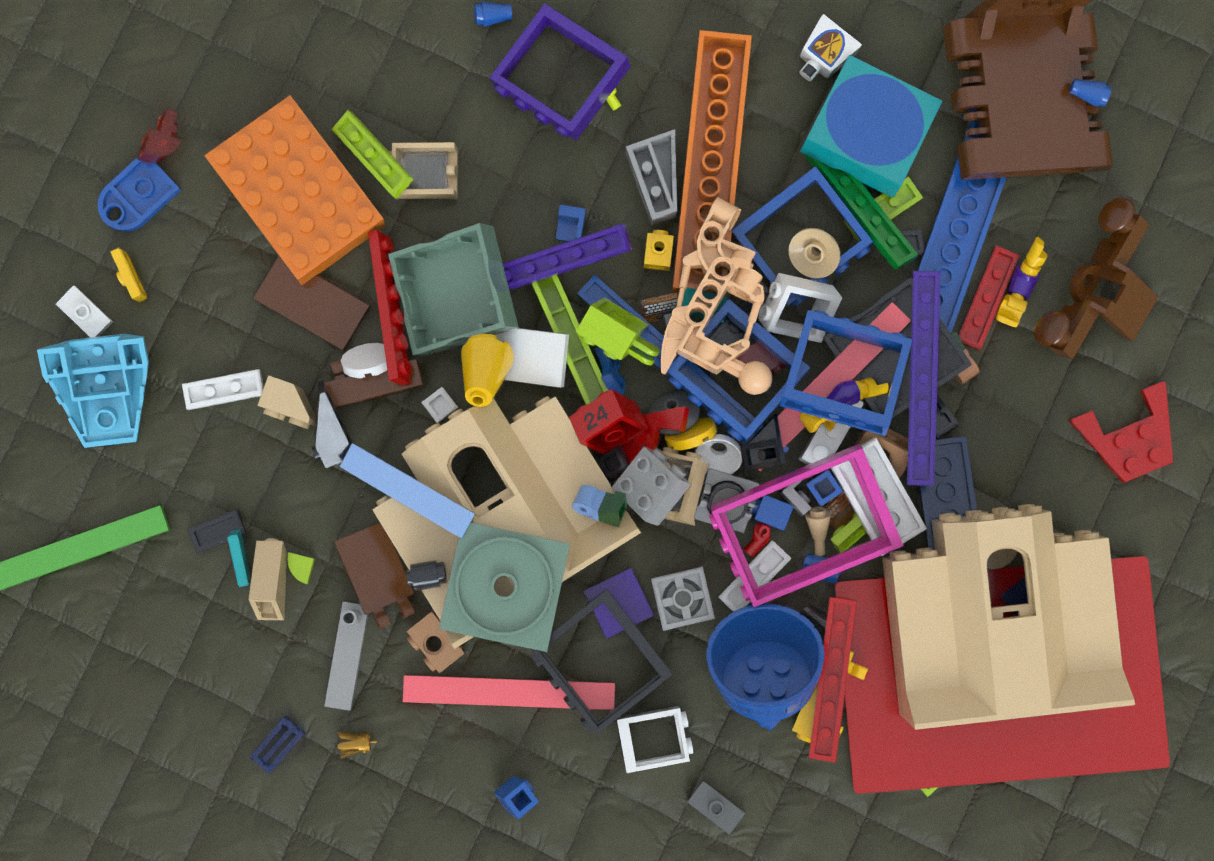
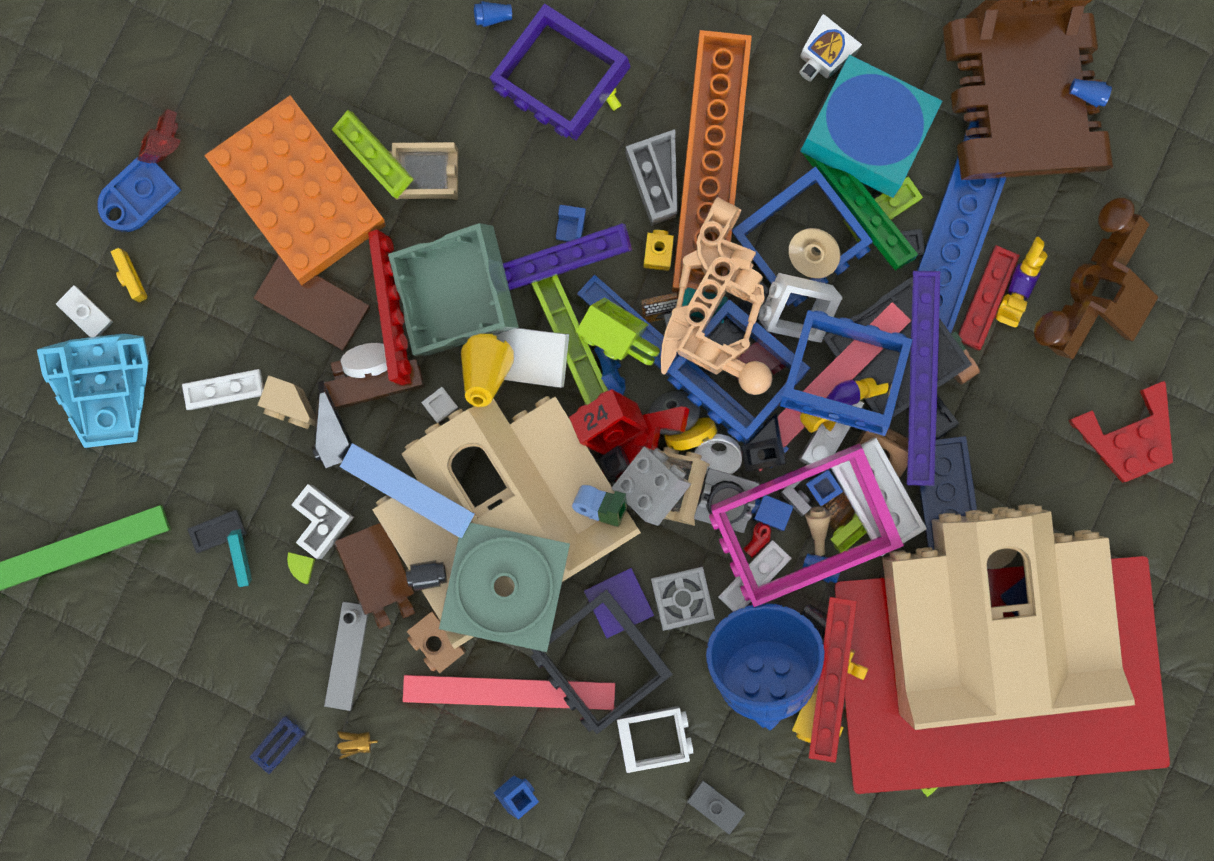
tan slope [249,538,287,620] -> none
none -> white brick [292,484,354,559]

